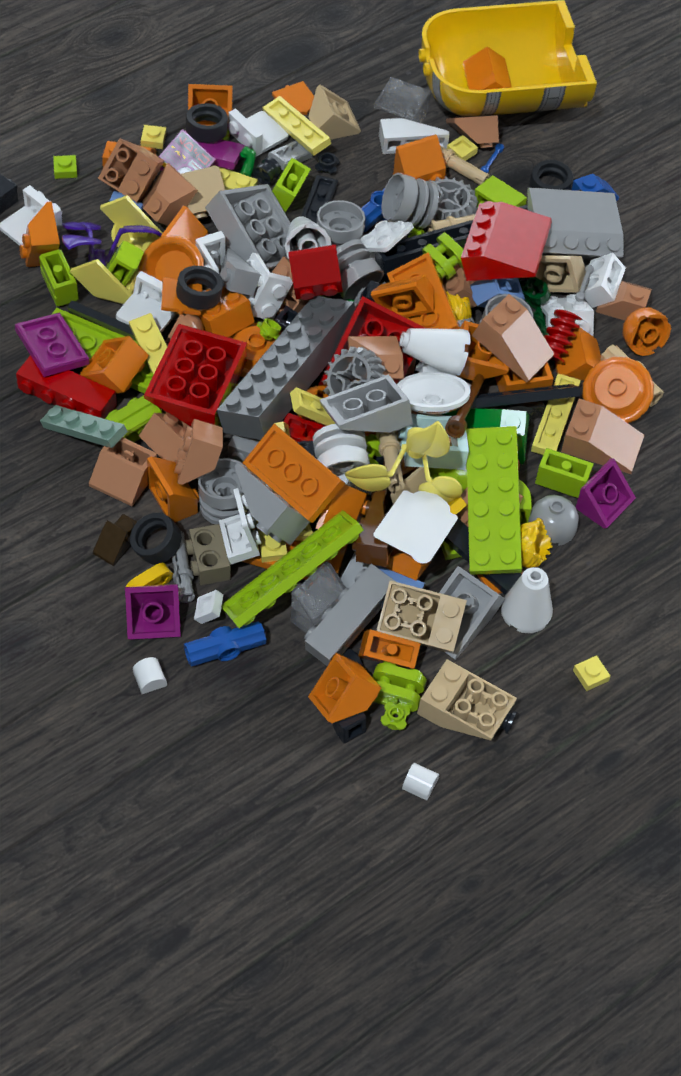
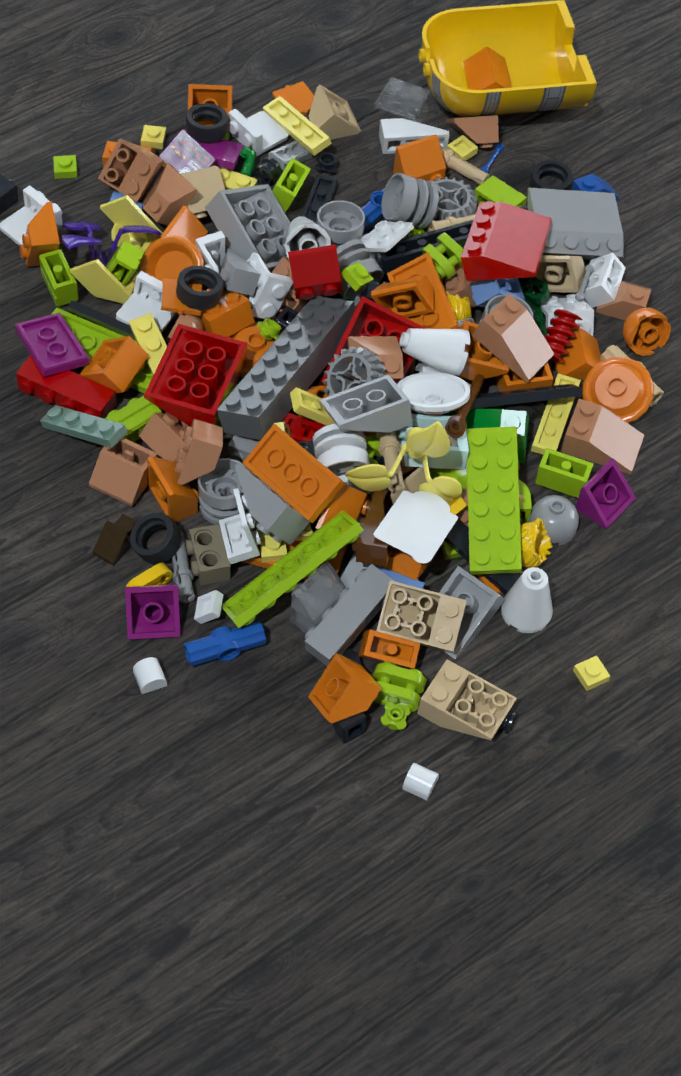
none -> lime plate [341,262,374,292]

